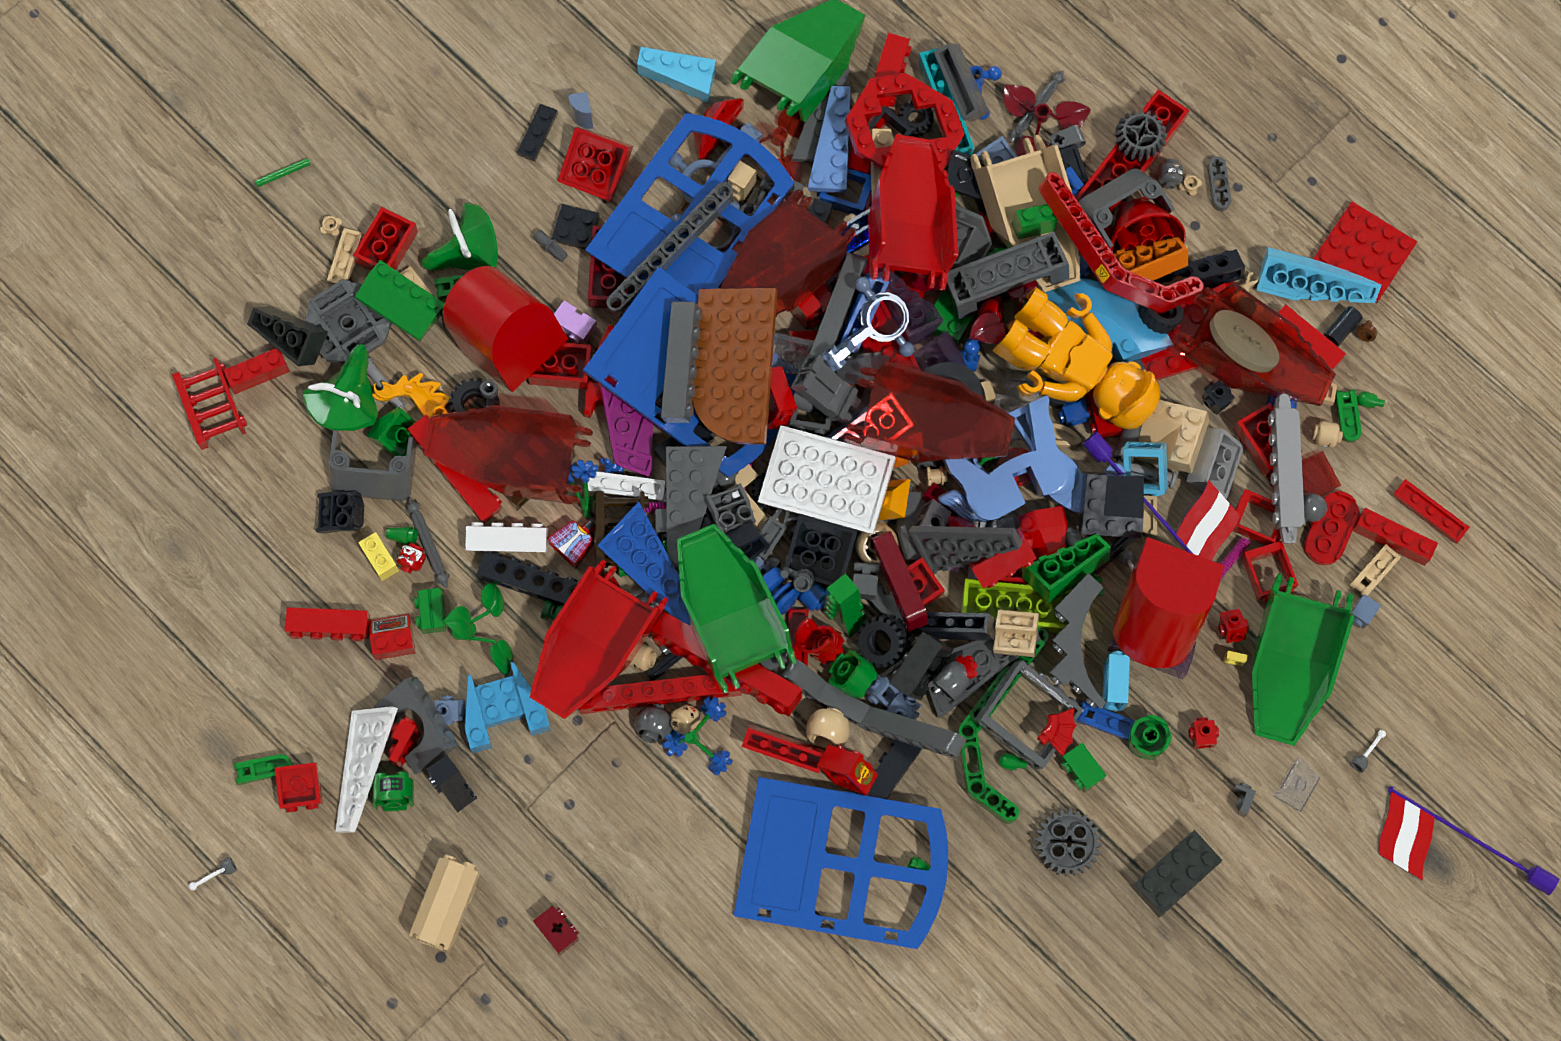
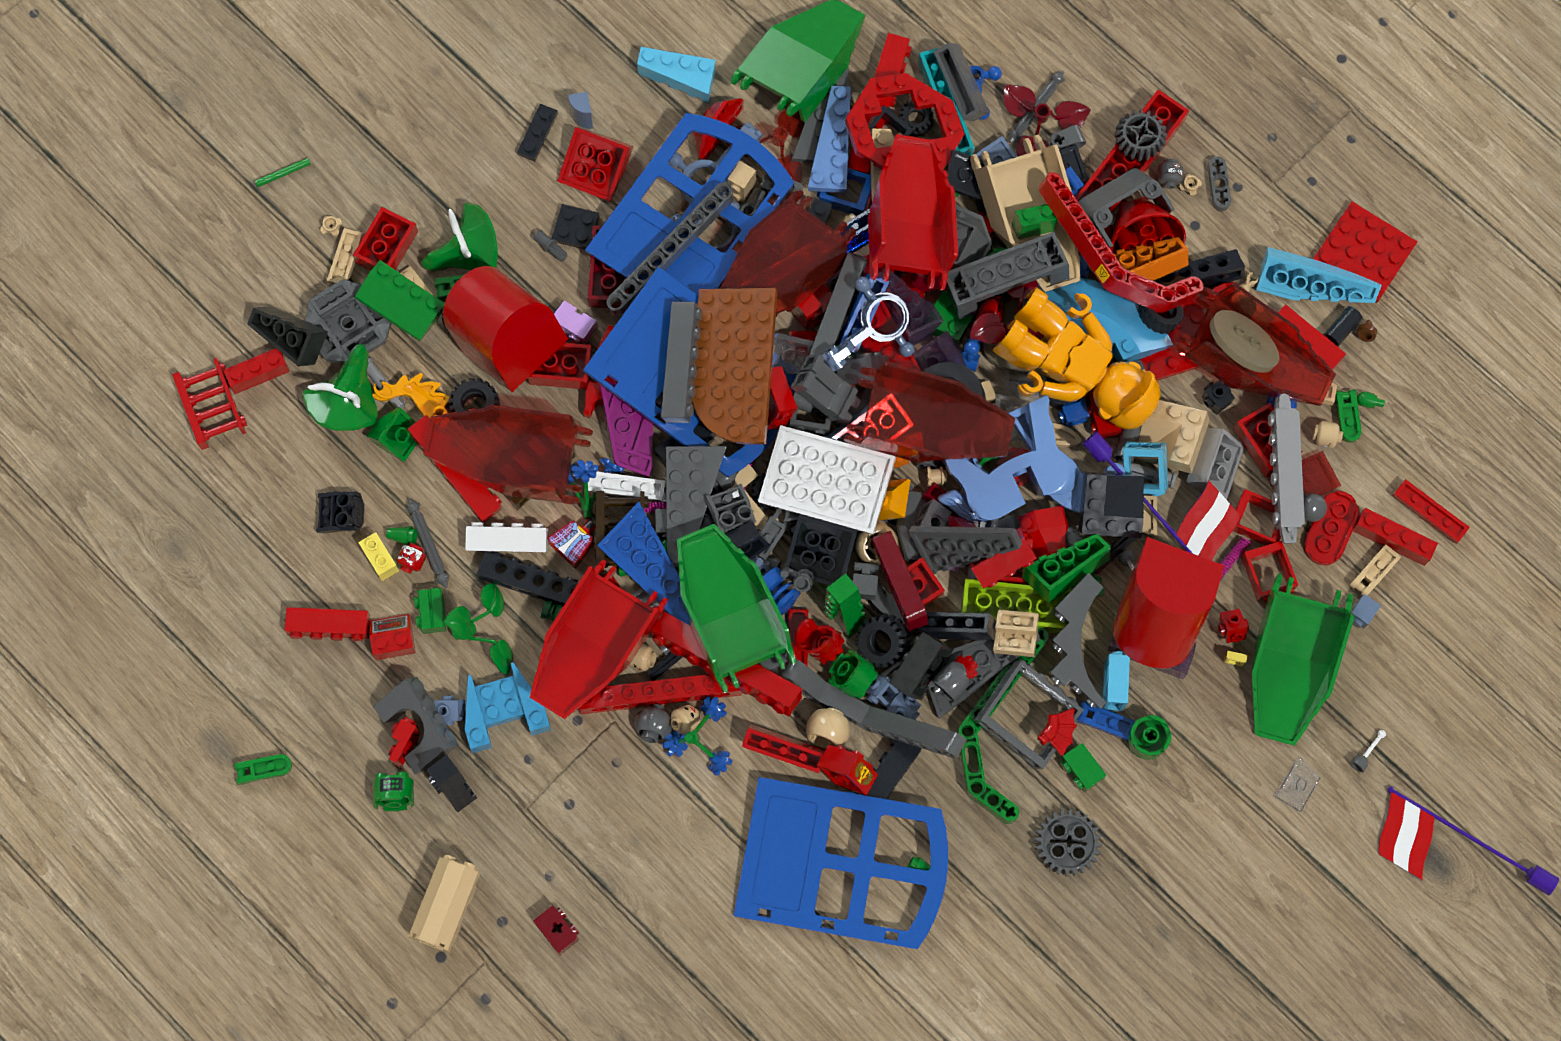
hinge [189,857,237,891] -> none
red plate [275,762,323,813] -> none
dark grey windscreen [329,430,417,501] -> none
white wing [335,707,398,833] -> none
dark grey axle [480,379,498,399] -> none
blue head [799,581,826,611] -> none
green cylinder [999,753,1027,771] -> none
pearl dark grey brick [1131,829,1223,918] -> none
red brick [1188,717,1219,749] -> none
dark grey bracket [1232,783,1256,817] -> none

